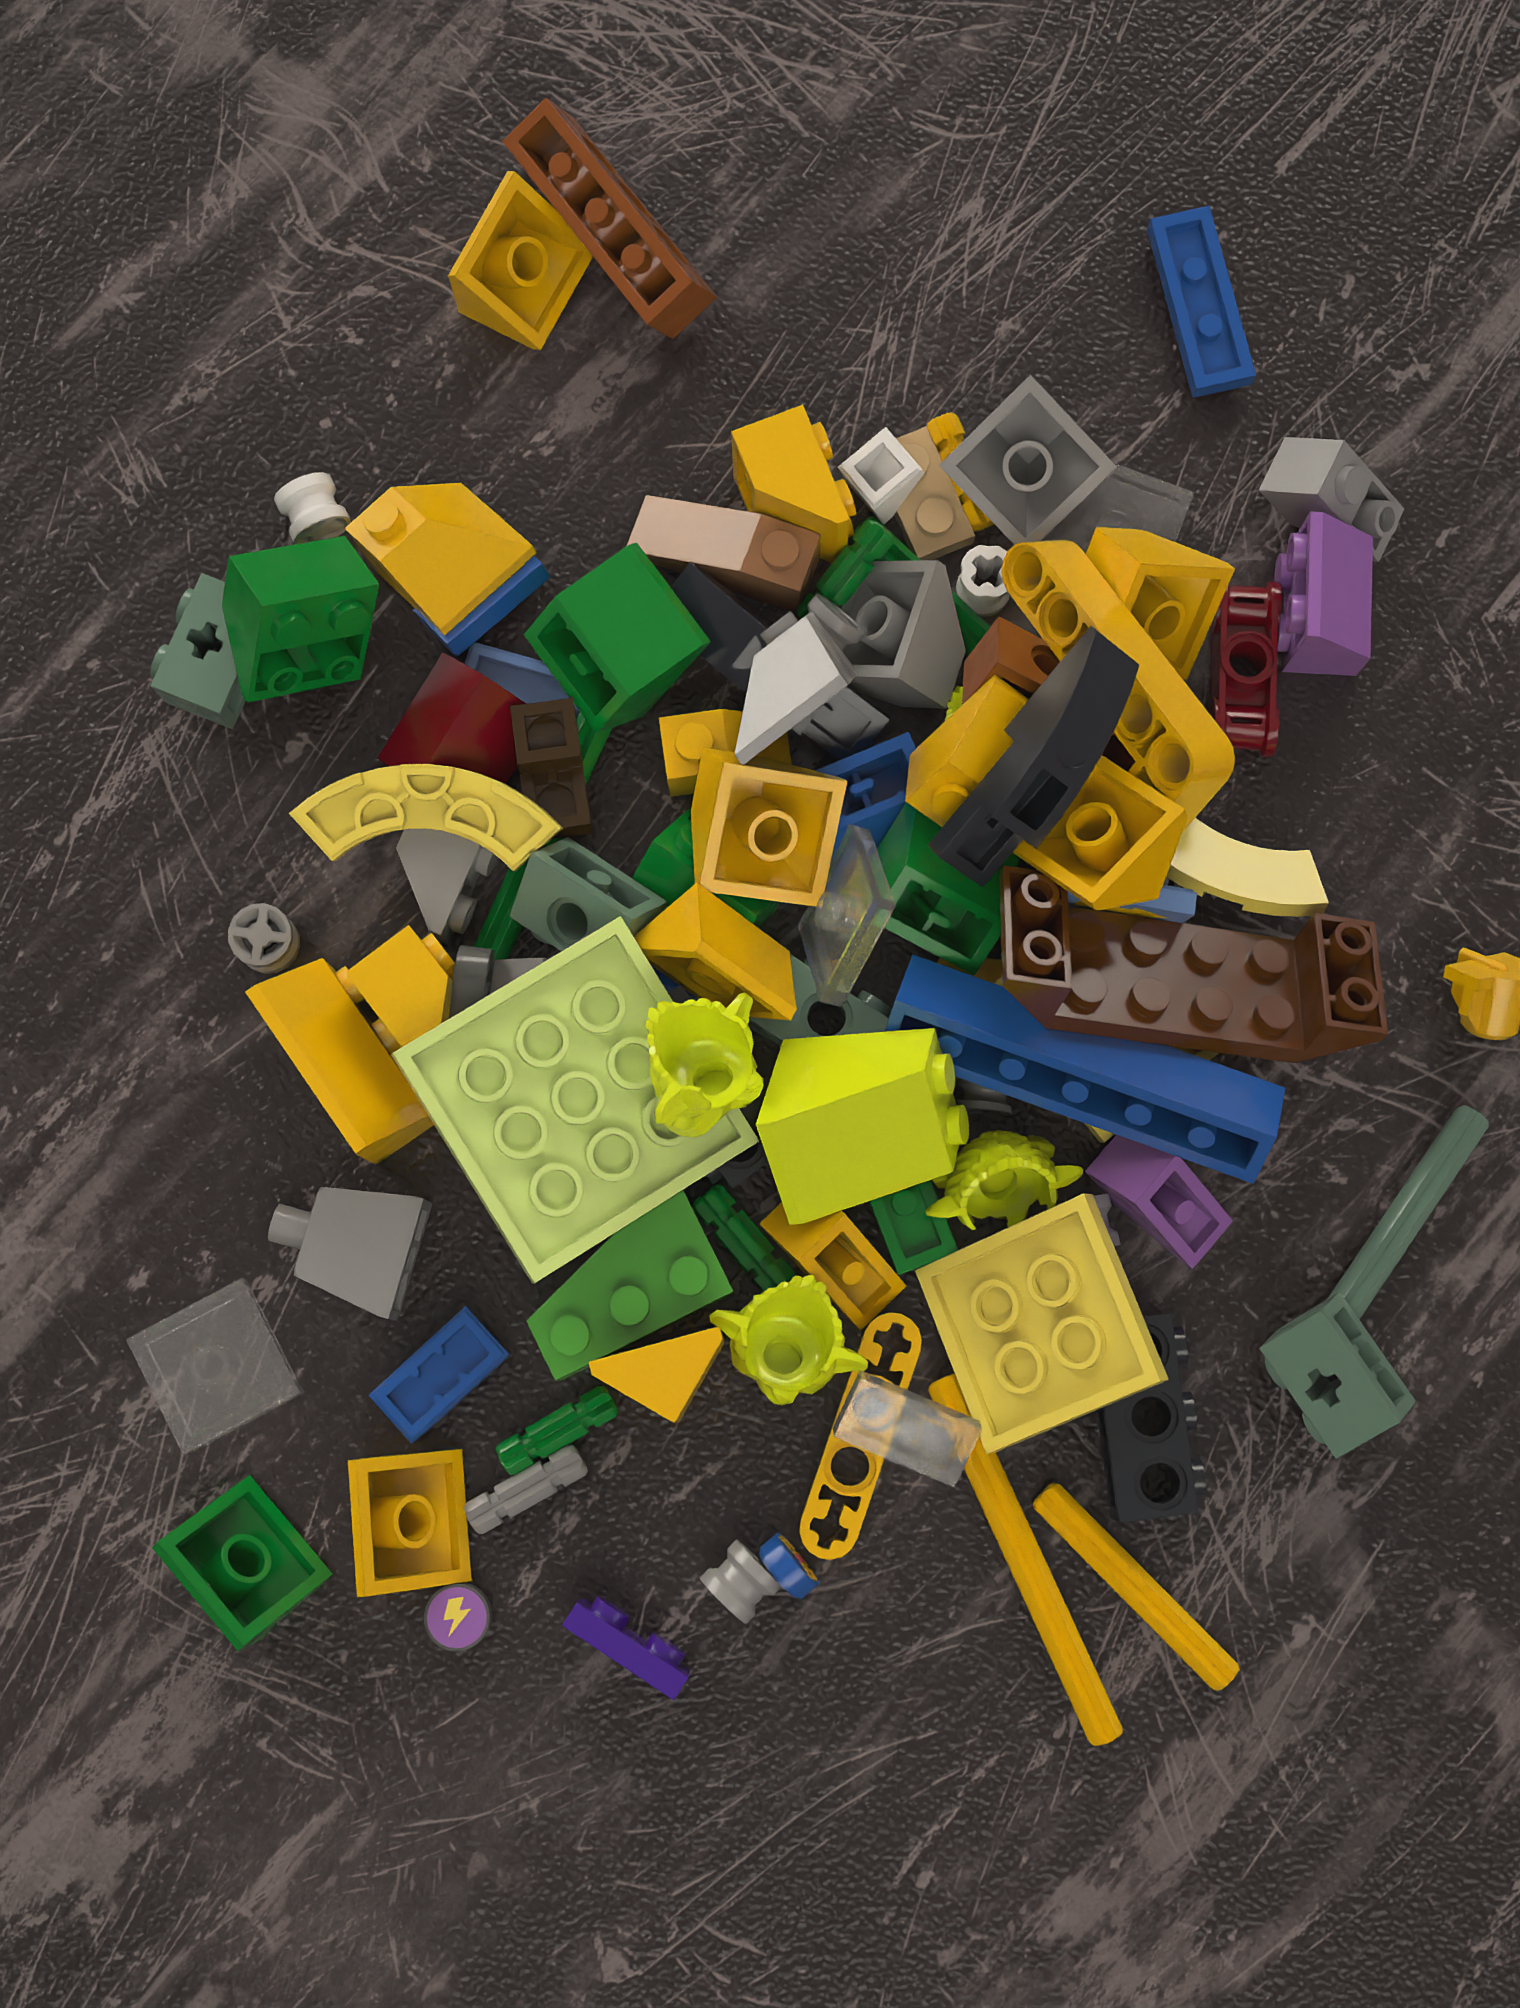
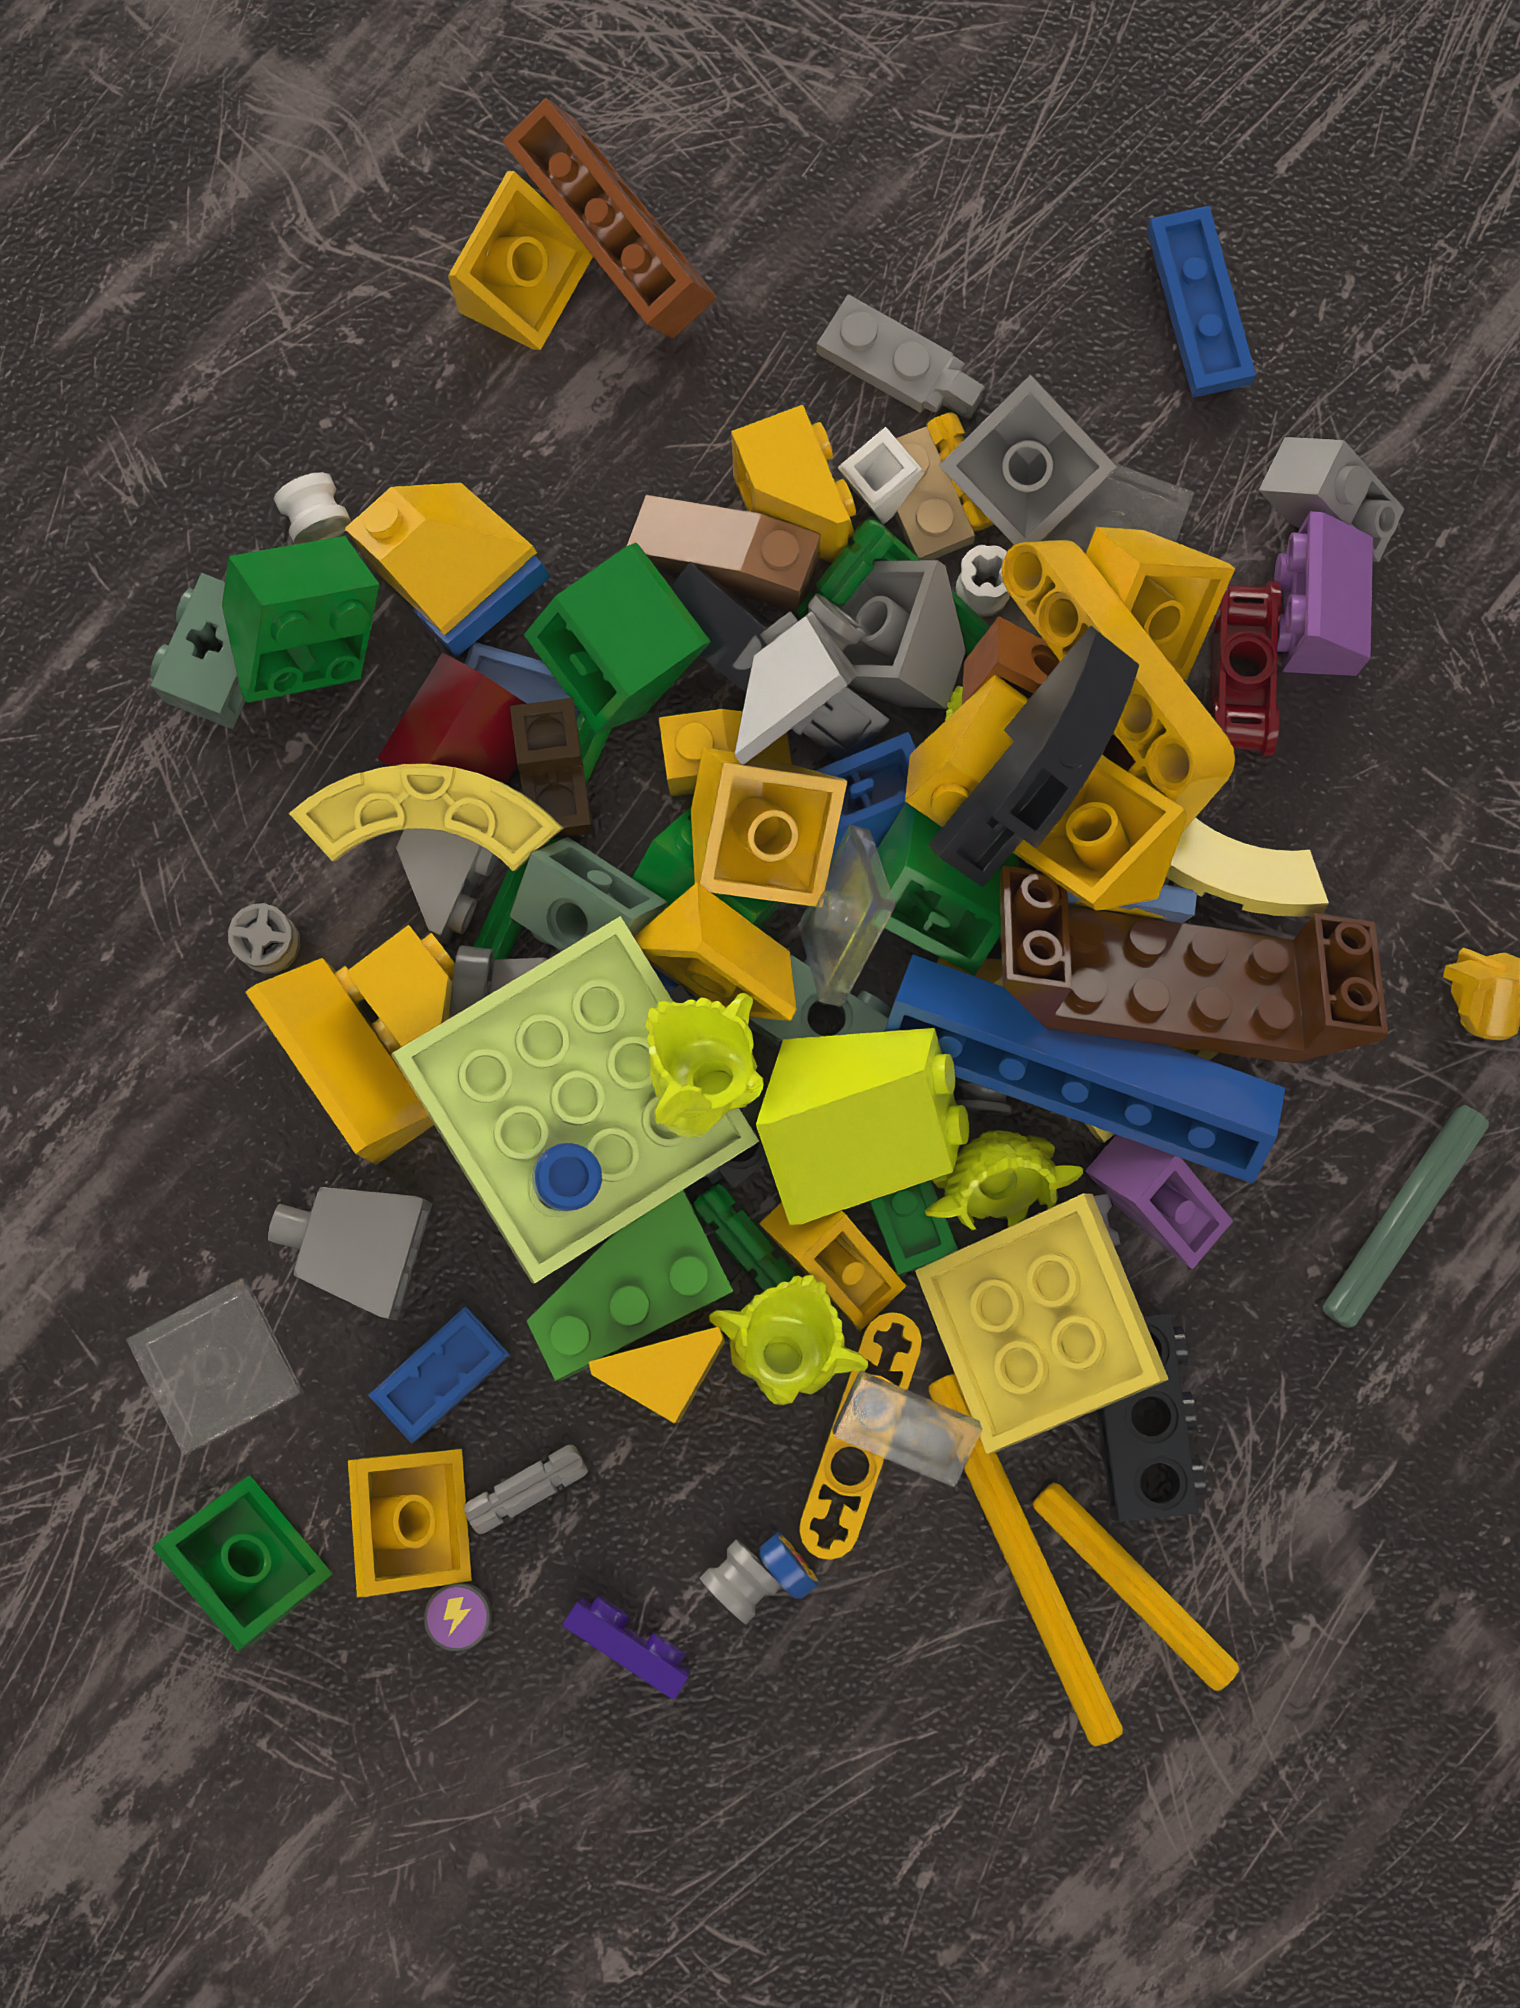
green axle [495,1386,619,1475] -> none
sand green brick [1259,1292,1416,1459] -> none
none -> blue tile [532,1143,602,1212]
none -> light grey hinge [816,294,985,420]

